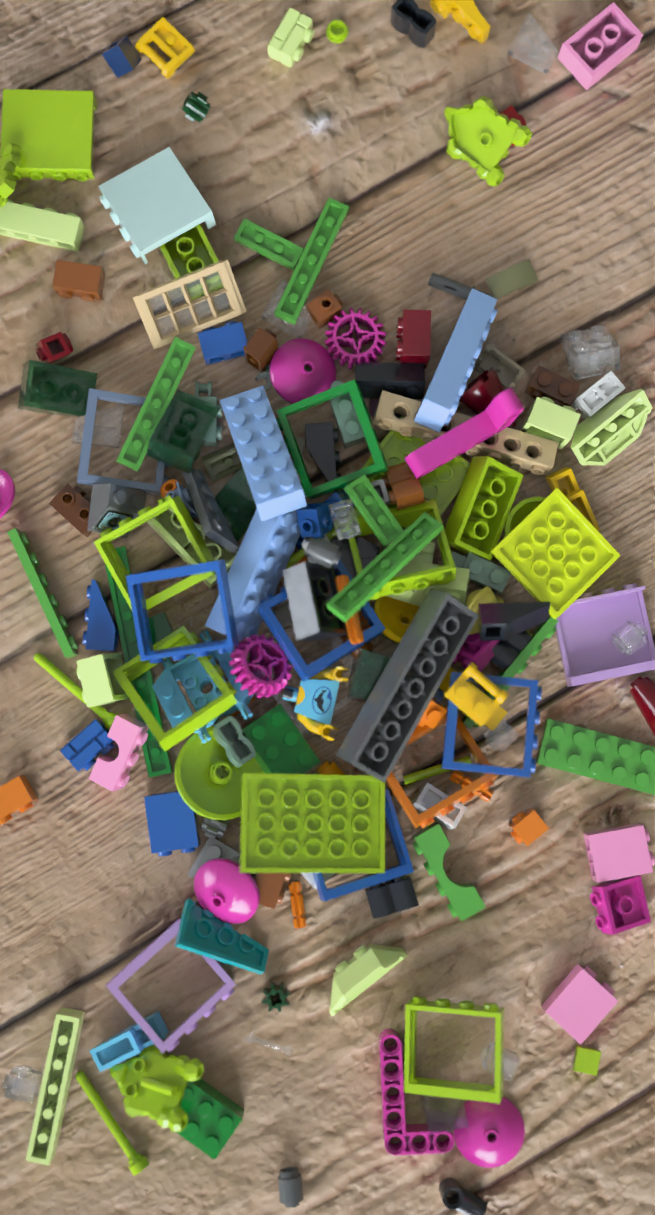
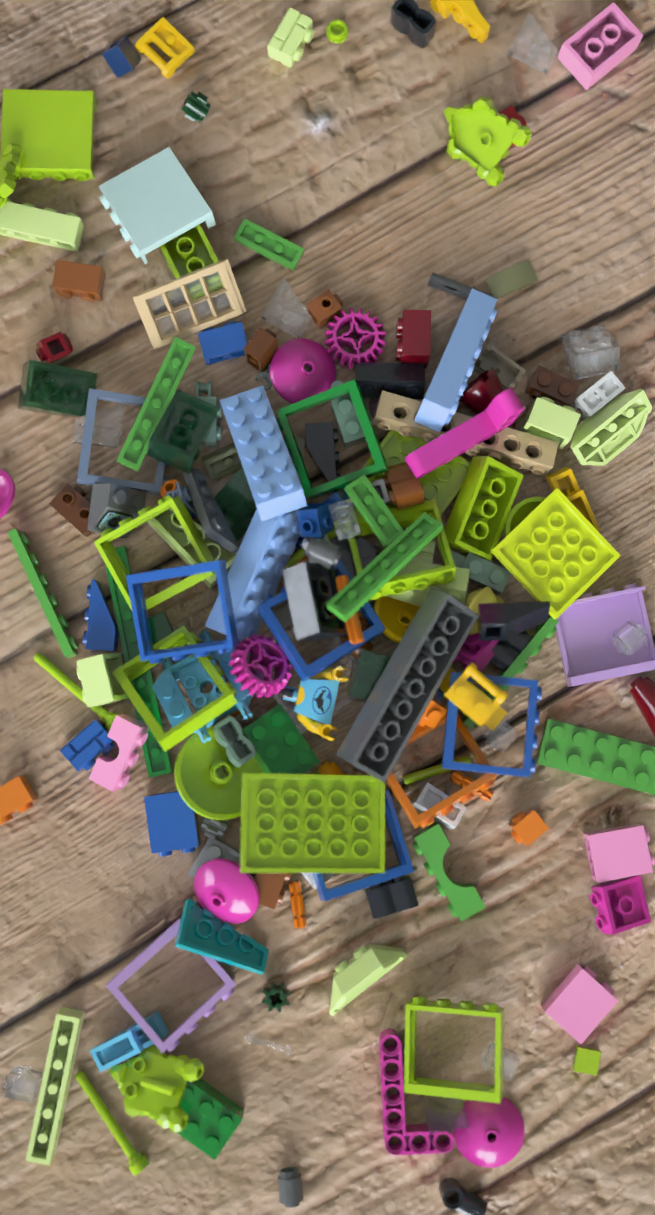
bright green plate [274,198,349,325] -> none

